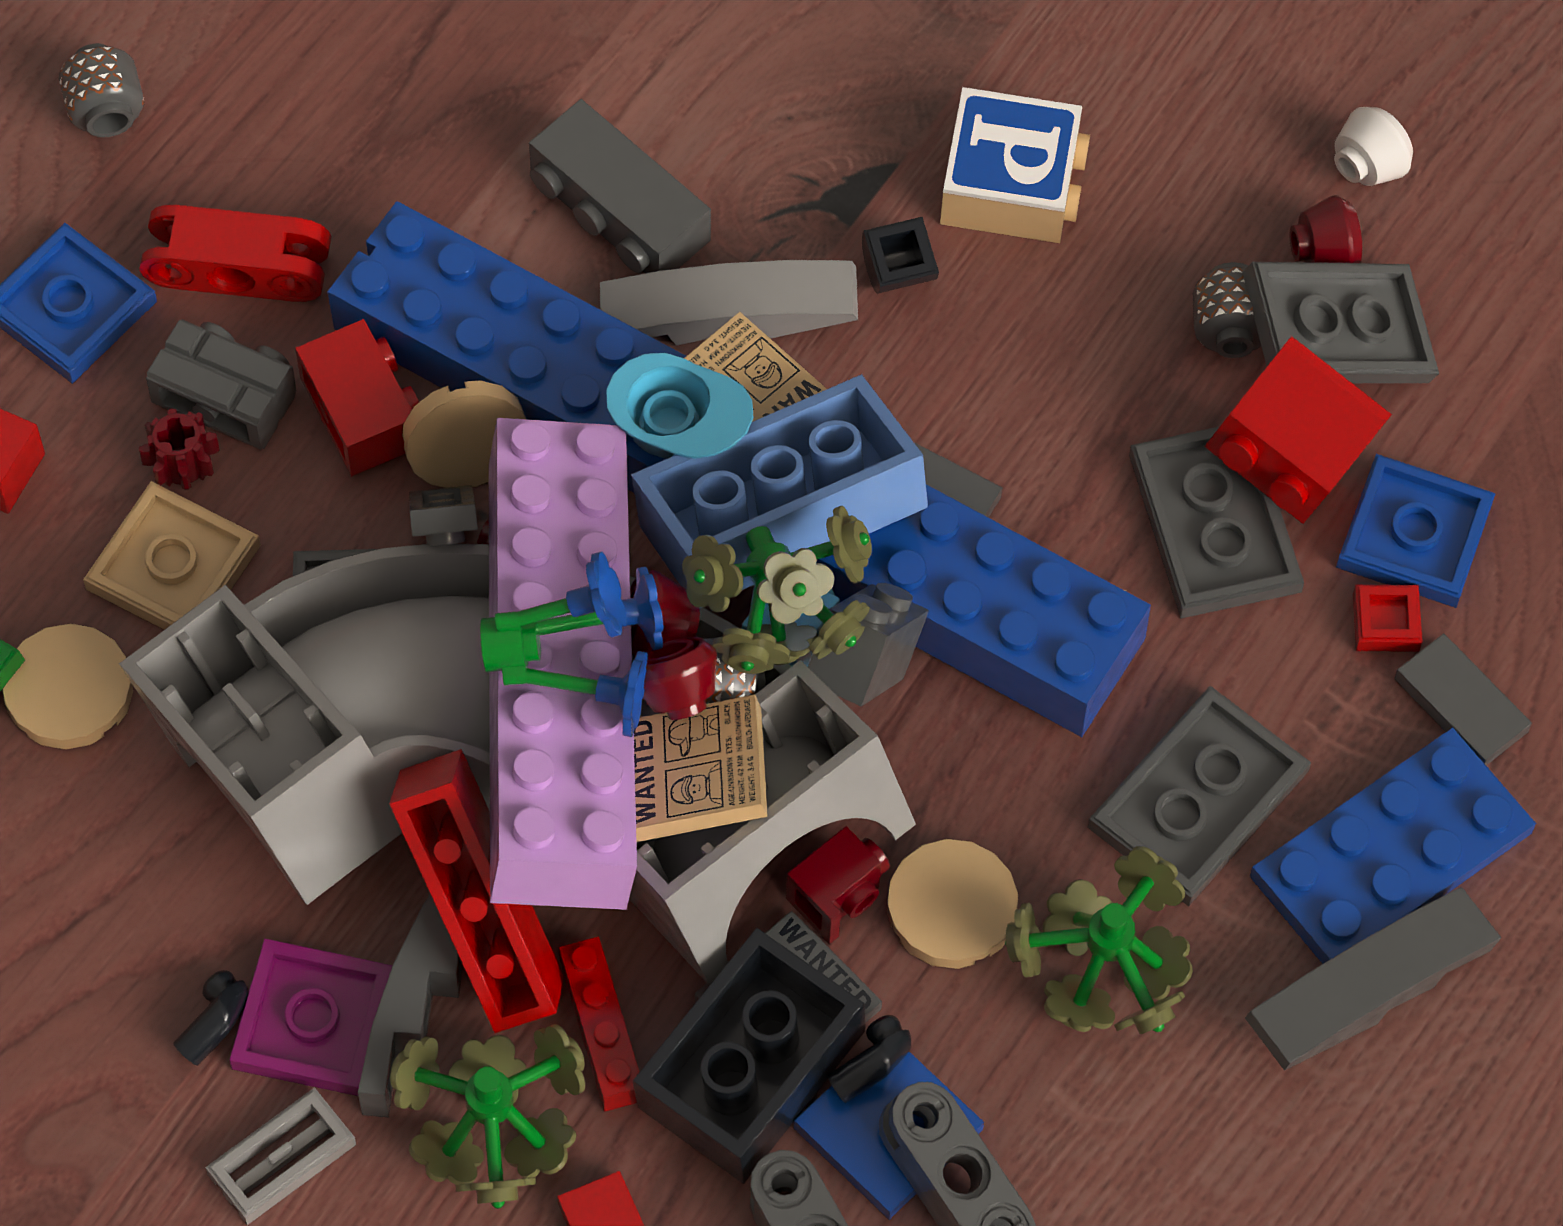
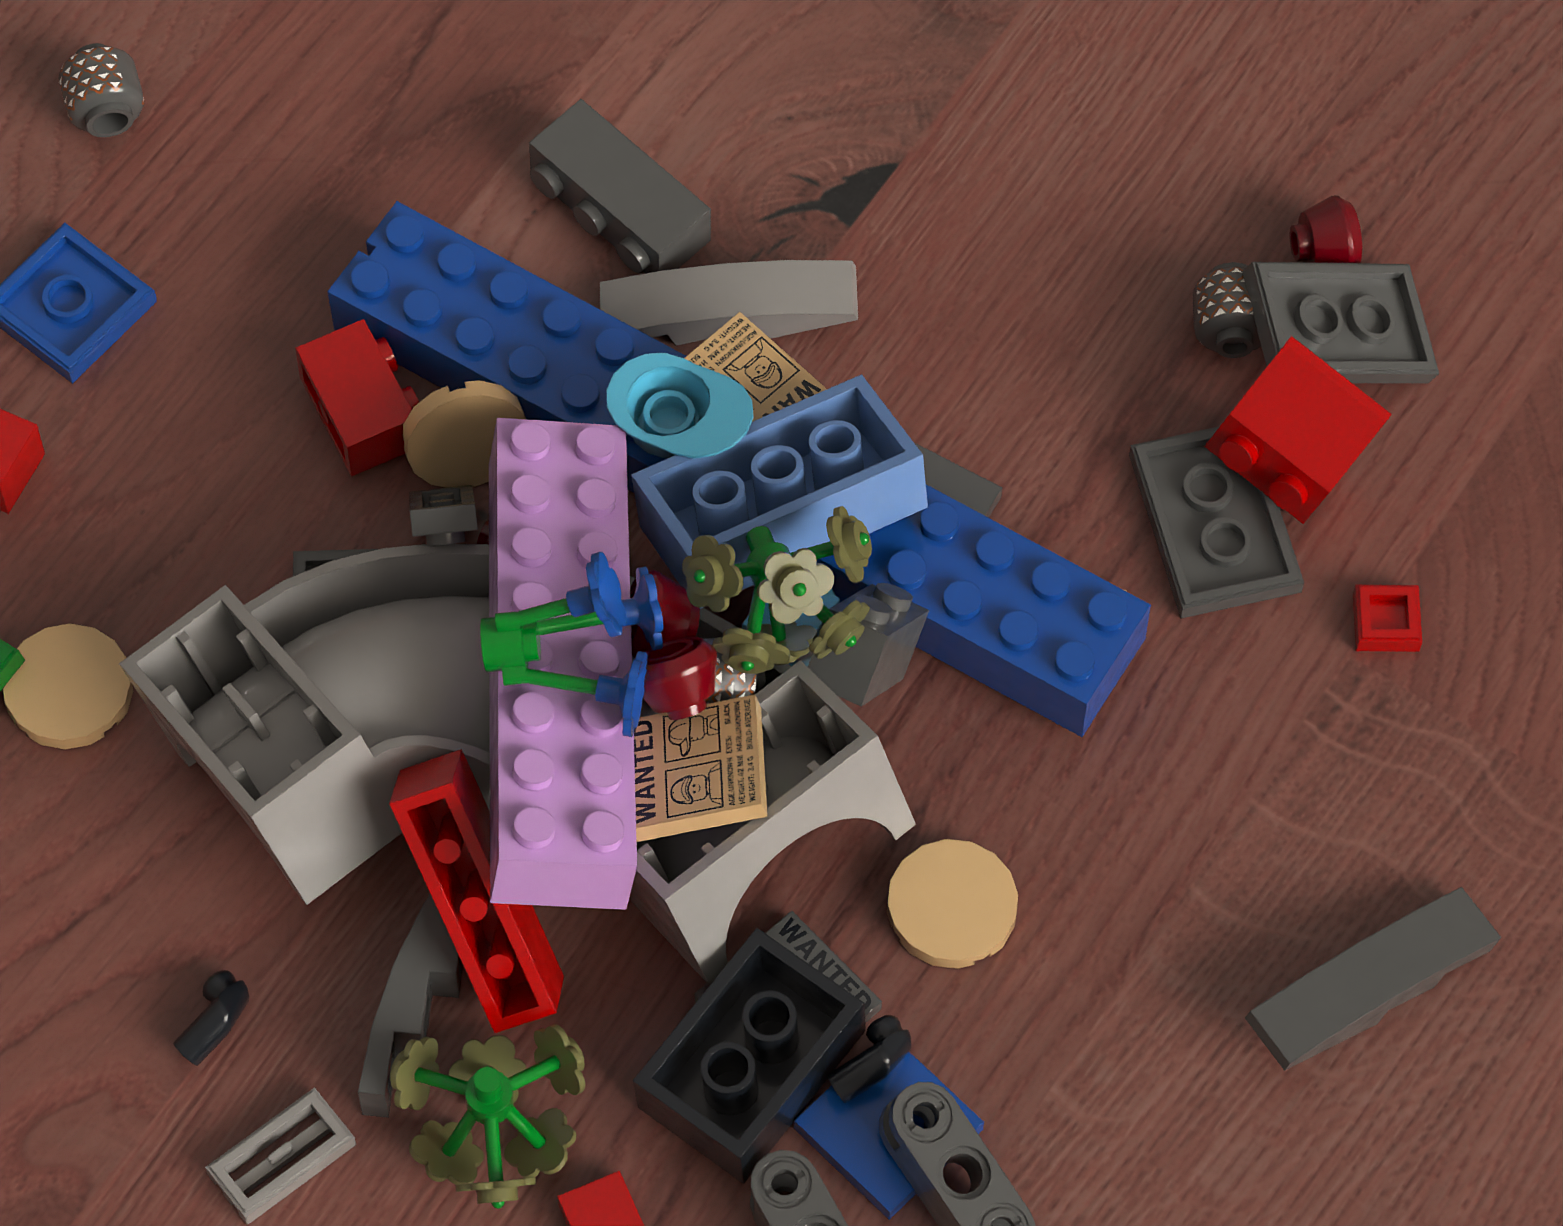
tan tile [83,481,261,630] -> none
red piece [139,205,332,302] -> none
dark red gear [139,408,220,490] -> none
dark grey brick [146,319,297,450] -> none
magenta tile [229,938,393,1096] -> none
red piece [559,936,640,1112] -> none
dark red brick [786,826,890,944] -> none
black brick [862,217,939,294] -> none
piece [940,87,1090,243] -> none
olive plant [1005,846,1193,1035] -> none
dark grey tile [1087,686,1311,906] -> none
blue plate [1250,728,1536,964] -> none
white cone [1334,107,1413,186] -> none
blue tile [1336,454,1496,608] -> none
dark grey tile [1394,633,1532,766] -> none

